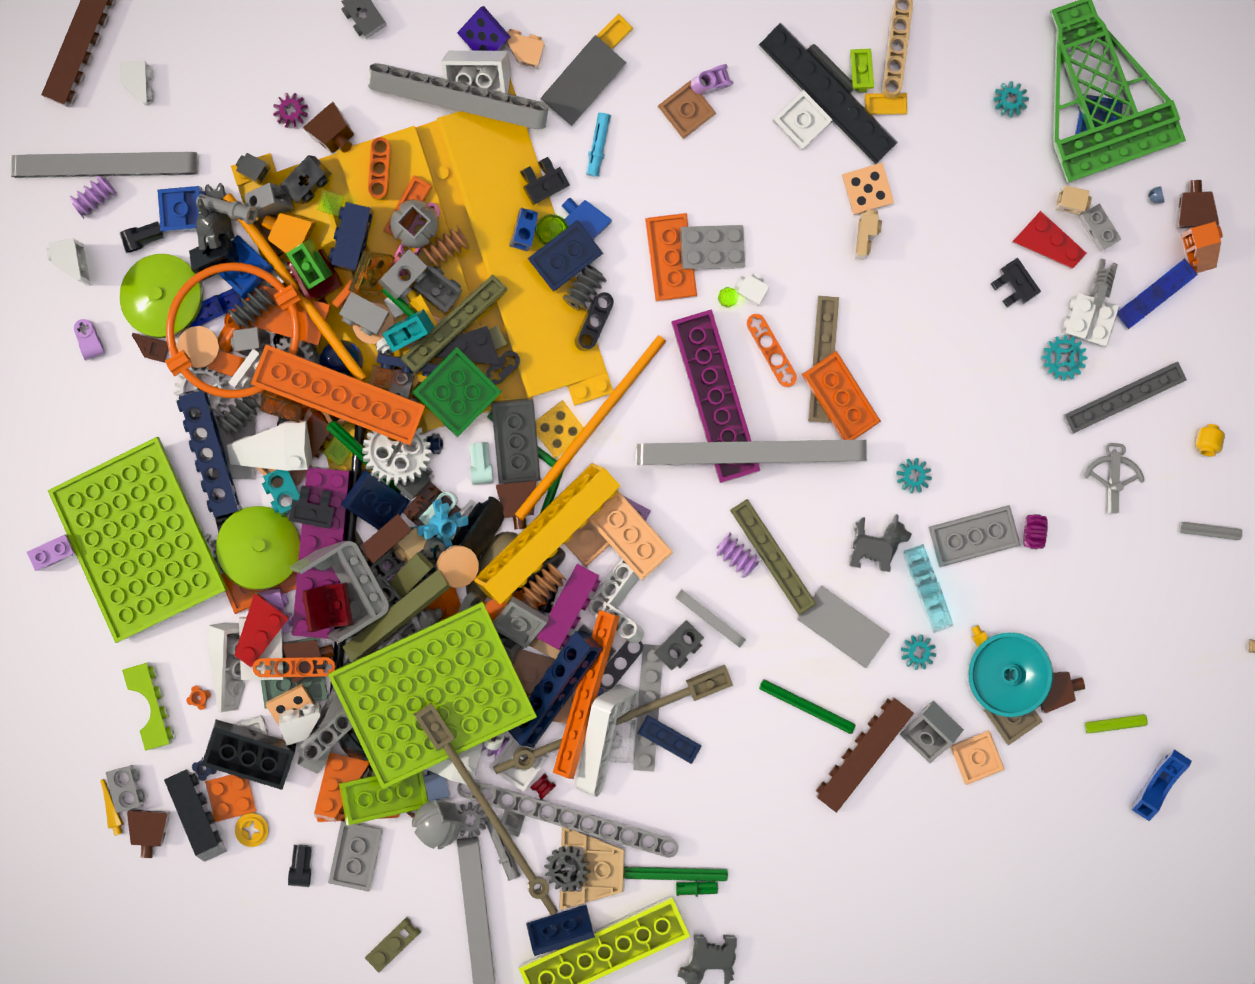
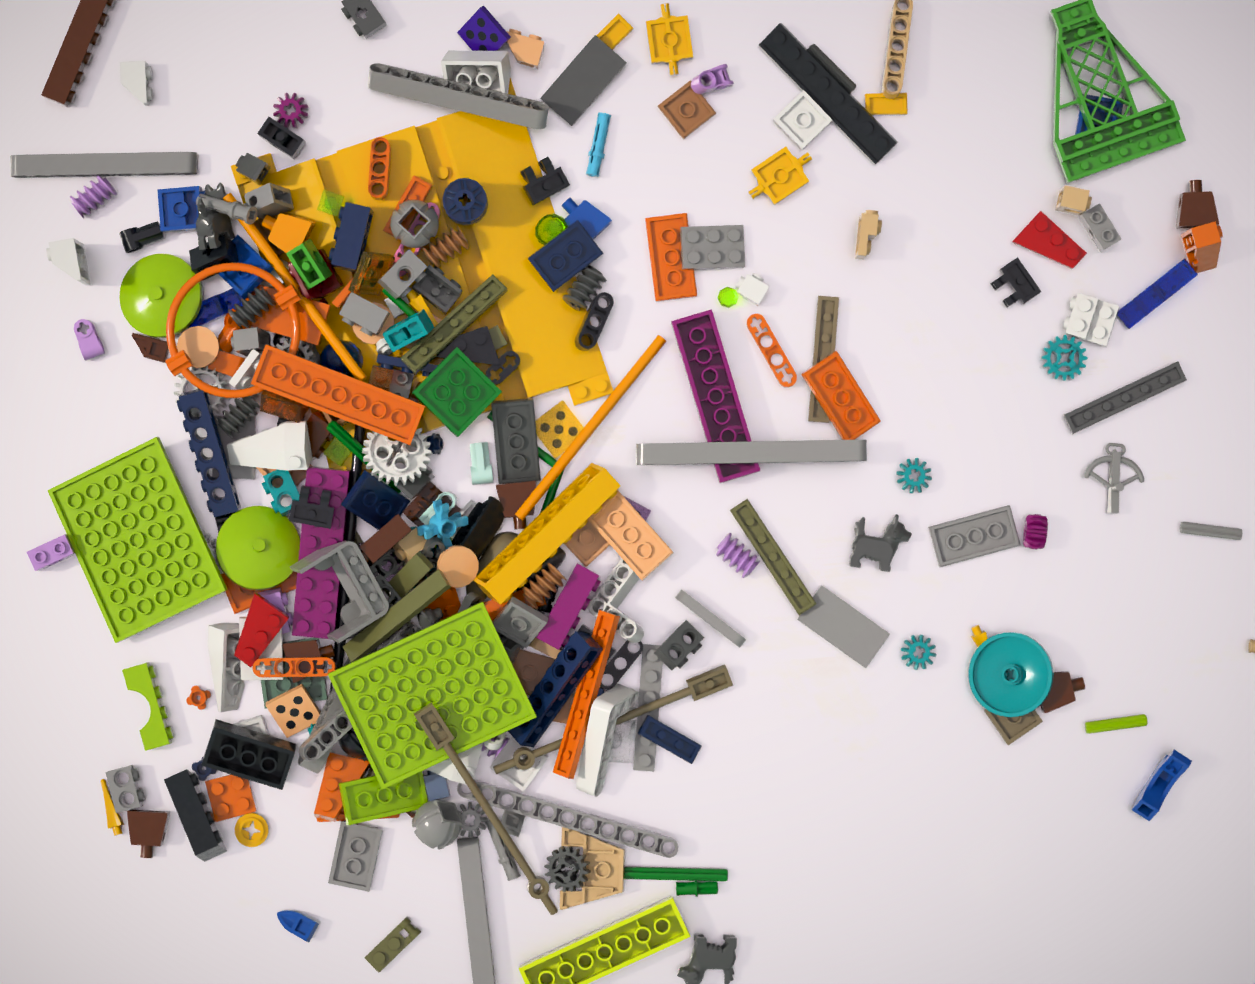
white slope [279,703,321,745] -> none
black brick [280,155,332,204] -> none
black piece [288,844,312,887] -> none
dark red bracket [302,582,353,632] -> none
reddish brown torso [303,101,354,153] -> none
blue leg [509,207,538,251] -> none
dark blue tile [526,905,595,956] -> none
dark red wheel [530,773,556,800] -> none
green axle [759,679,856,734] -> none
reddish brown brick [815,697,914,813] -> none
light nougat tile [842,163,894,215] -> none
lime plate [850,48,874,93] -> none
light grey slope [900,701,964,763] -> none
clear light blue brick [903,544,953,633] -> none
light nougat tile [950,730,1005,785] -> none
teal gear [993,81,1029,117] -> none
light grey hinge [1092,259,1118,306] -> none
sand blue hinge [1148,186,1165,204] -> none
yellow head [1196,424,1225,457] -> none
none -> black brick [257,116,306,160]
none -> blue plate [277,910,319,942]
none -> dark blue wheel [442,178,488,226]
none -> yellow plate [646,3,693,75]
none -> yellow plate [748,147,812,205]

